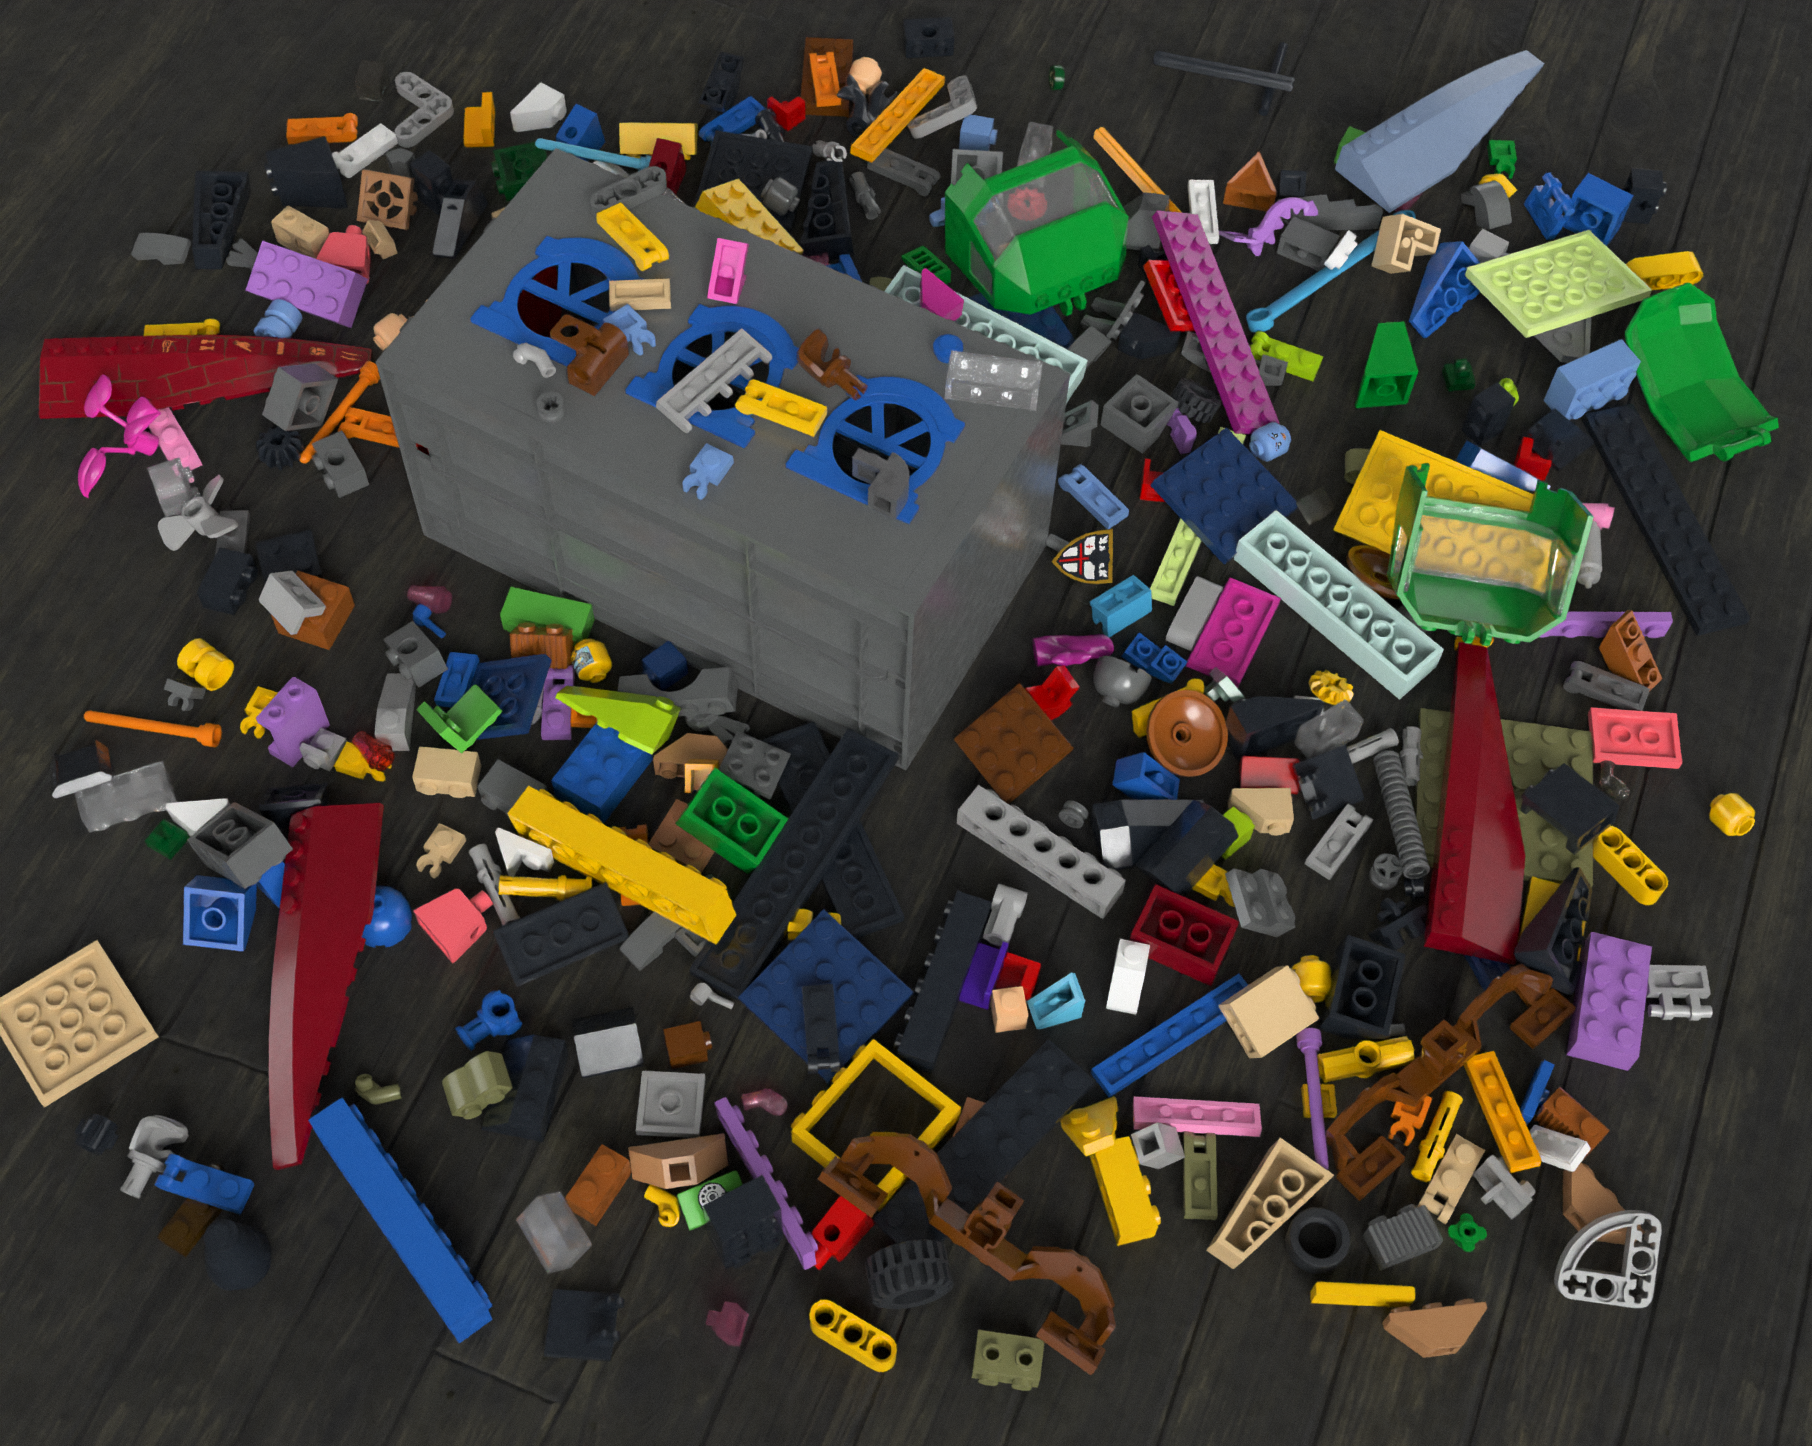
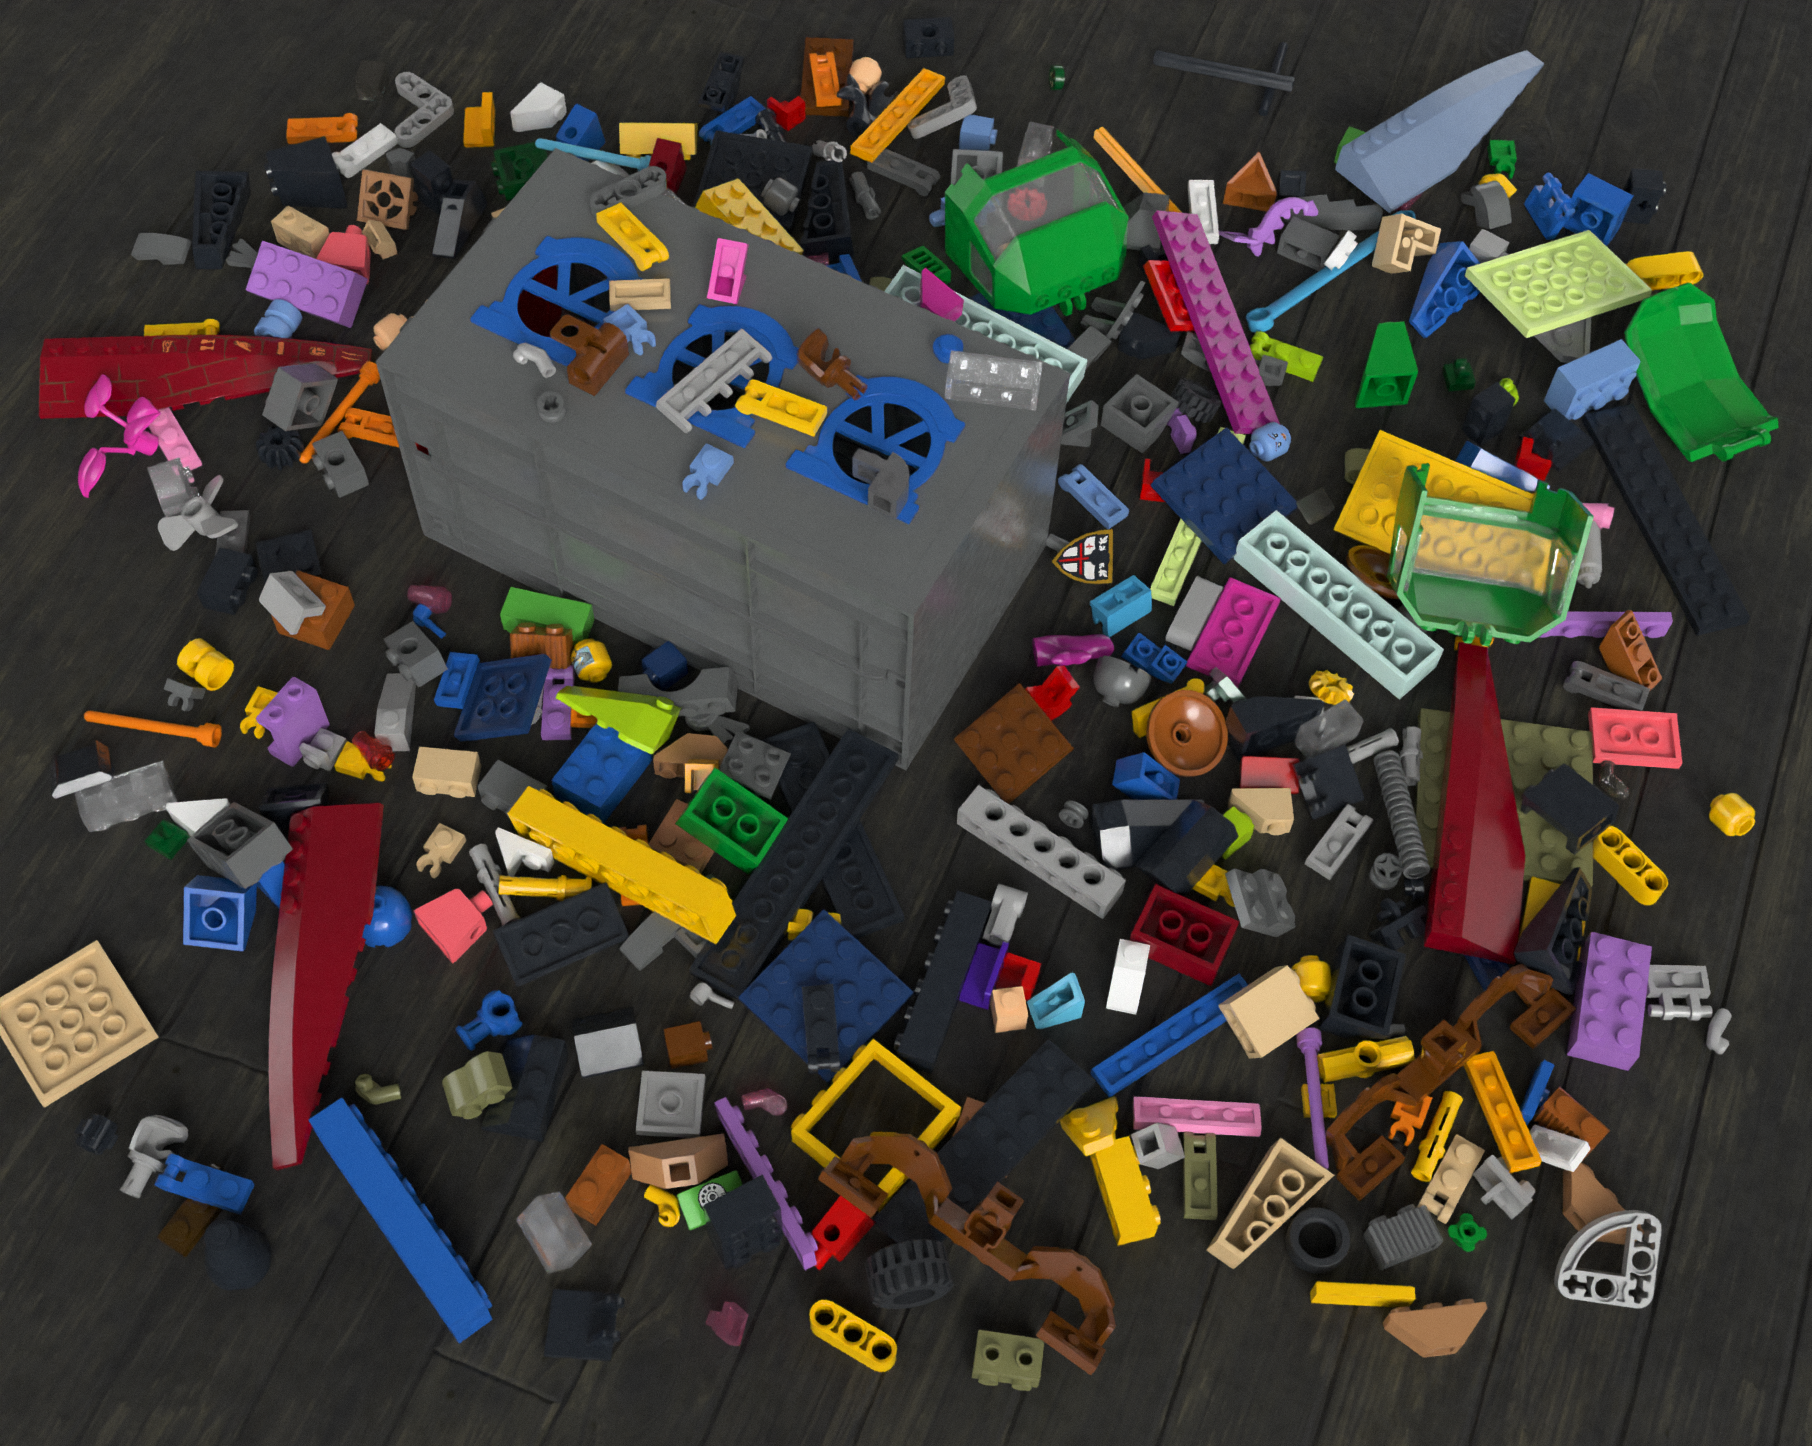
bright green bracket [416,684,502,754] -> none
none -> light grey arm [1706,1008,1732,1054]

